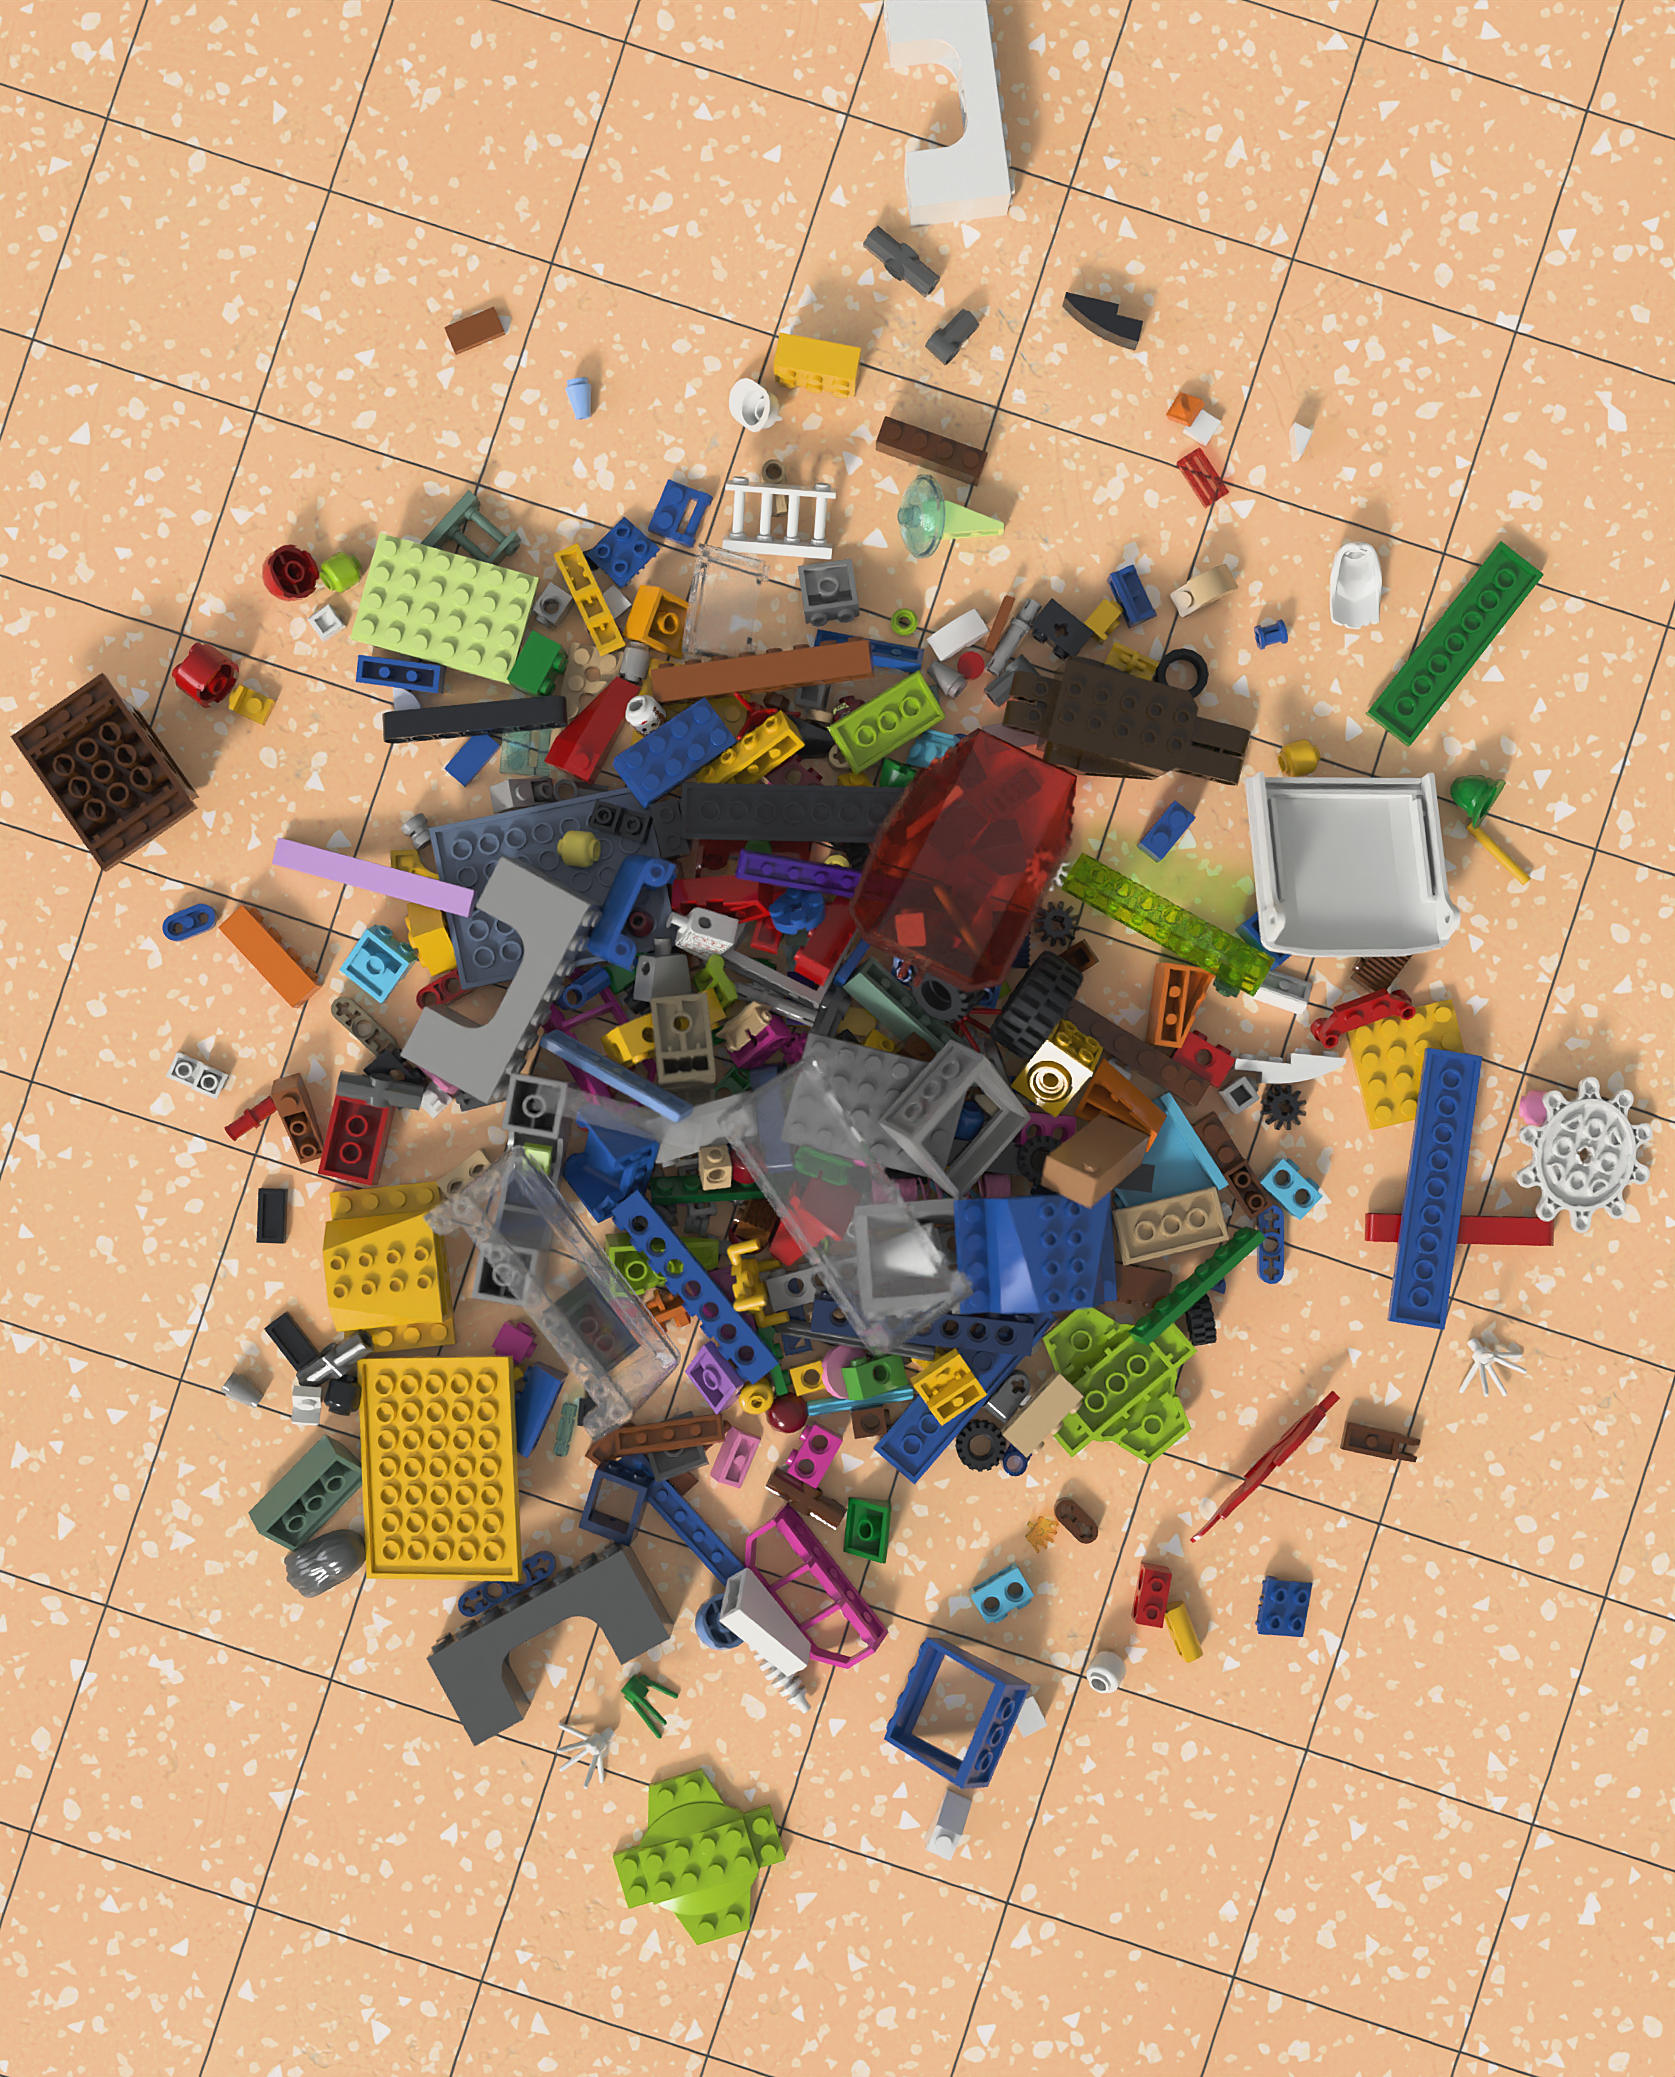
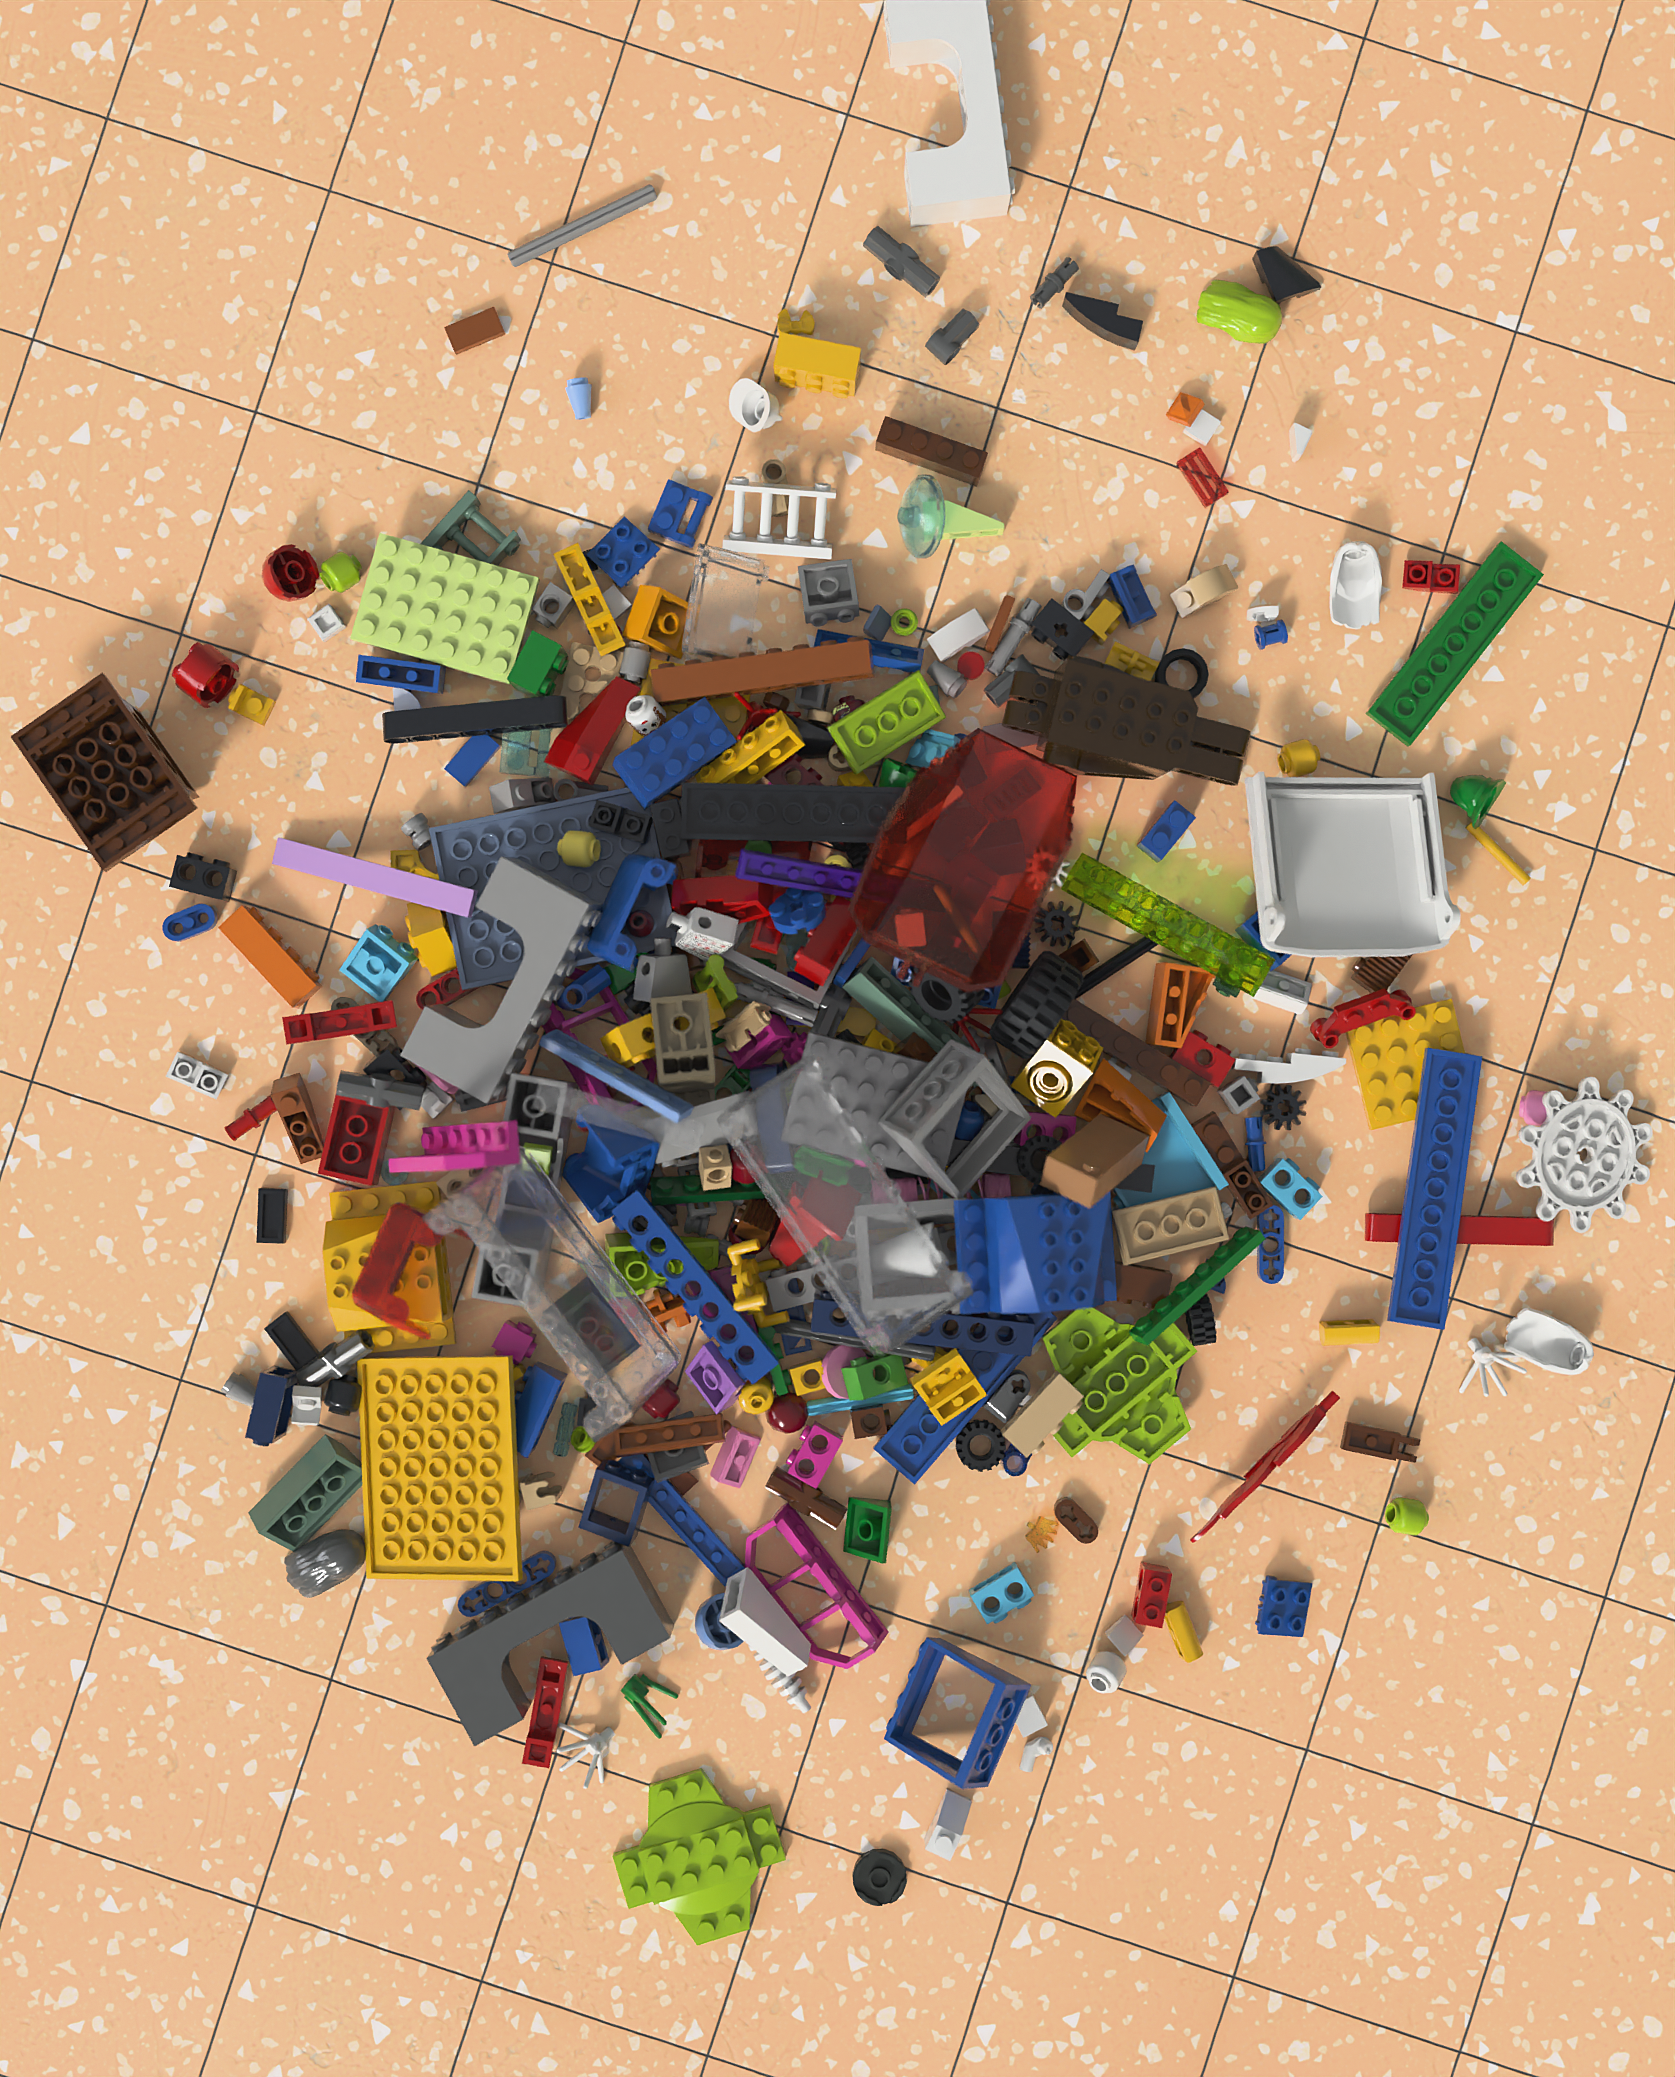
none -> black brick [169,852,237,902]
none -> dark blue window [245,1365,298,1446]
none -> red slope [282,1000,397,1045]
none -> clear red windscreen [352,1202,475,1340]
none -> clear light blue plate [381,1160,409,1185]
none -> dark pink plate [389,1121,520,1173]
none -> light grey axle [507,184,657,267]
none -> tan hinge [519,1471,563,1511]
none -> red slope [522,1656,568,1769]
none -> blue hinge [559,1616,609,1676]
none -> lime plate [571,1426,597,1453]
none -> dark red head [640,1378,680,1419]
none -> yellow piece [777,308,815,335]
none -> pearl dark grey tile [852,1848,907,1906]
none -> sand blue slope [863,604,892,641]
none -> white arm [1019,1736,1053,1772]
none -> dark grey pin [1030,257,1079,309]
none -> light grey plate [1061,569,1110,621]
none -> black axle [1074,917,1183,999]
none -> white slope [1105,1614,1144,1657]
none -> lime hair [1197,280,1282,344]
none -> blue axle [1245,1117,1266,1172]
none -> white tile [1246,606,1279,622]
none -> black slope [1252,246,1321,304]
none -> yellow brick [1319,1319,1380,1346]
none -> lime head [1385,1497,1429,1535]
none -> red slope [1402,560,1460,594]
none -> white hair [1504,1308,1594,1375]

